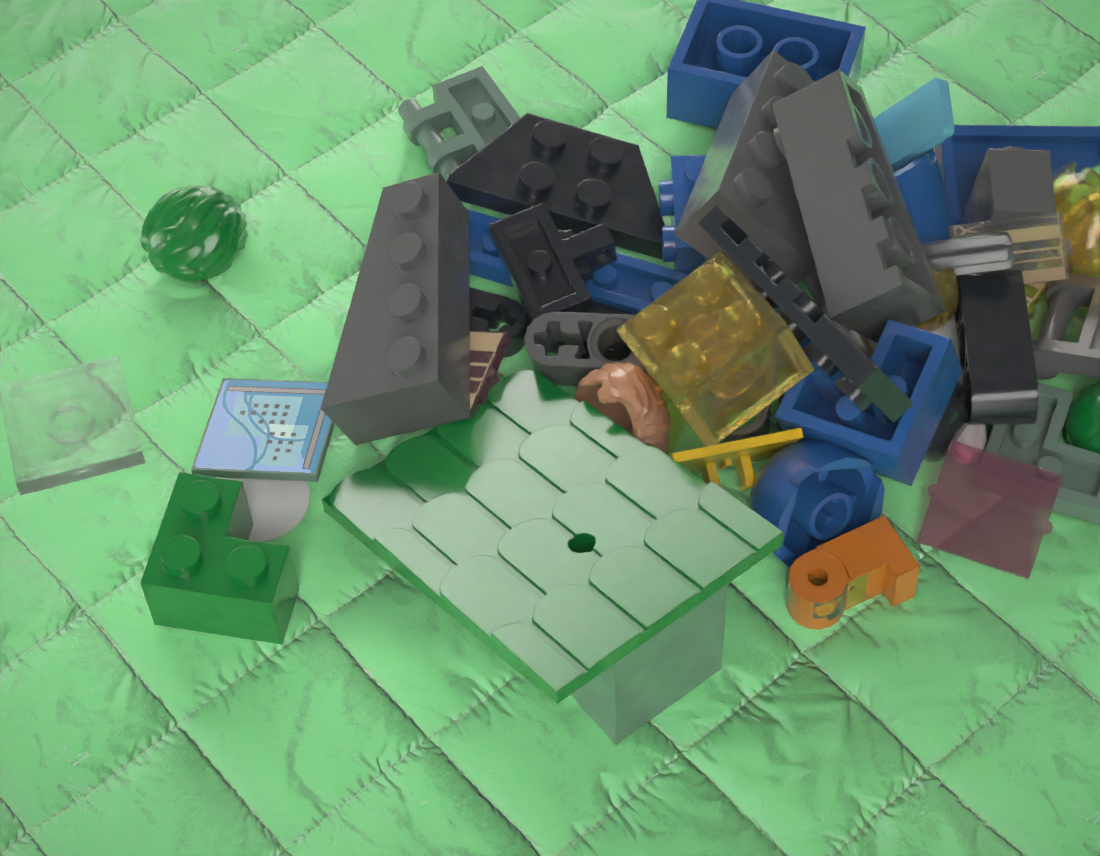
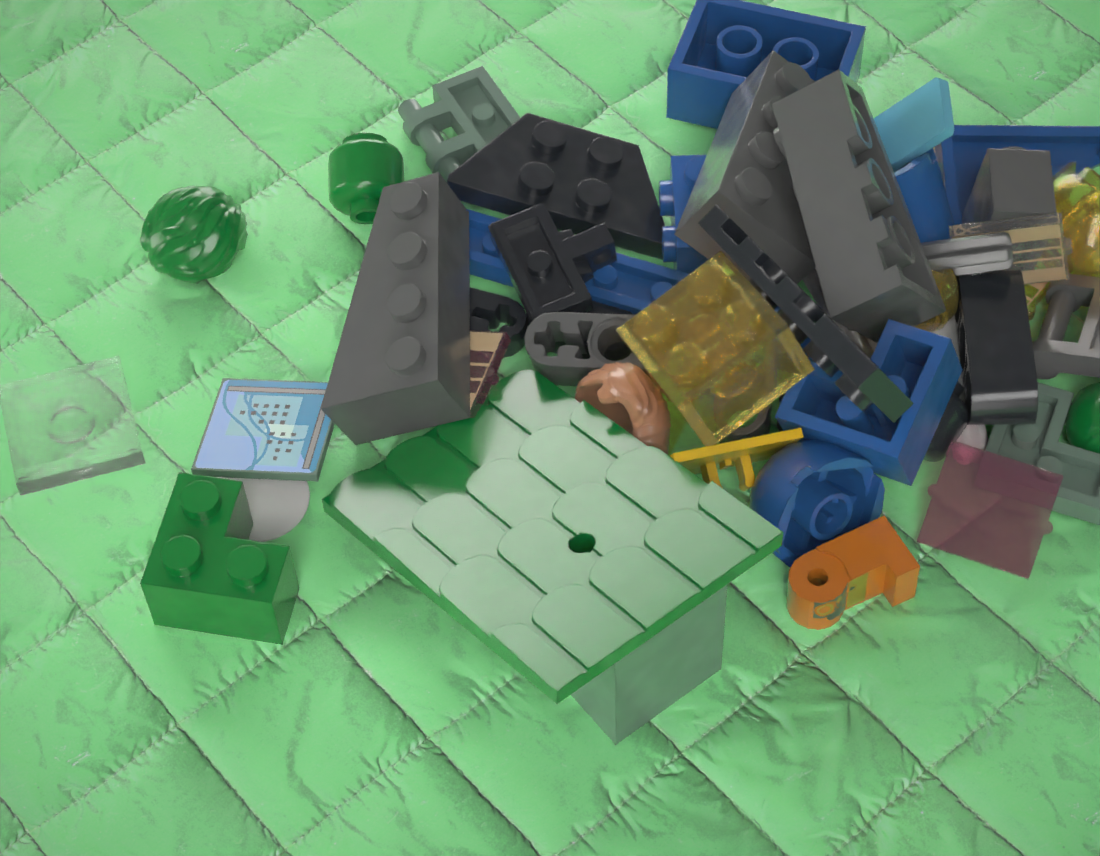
none -> green head [328,132,404,224]

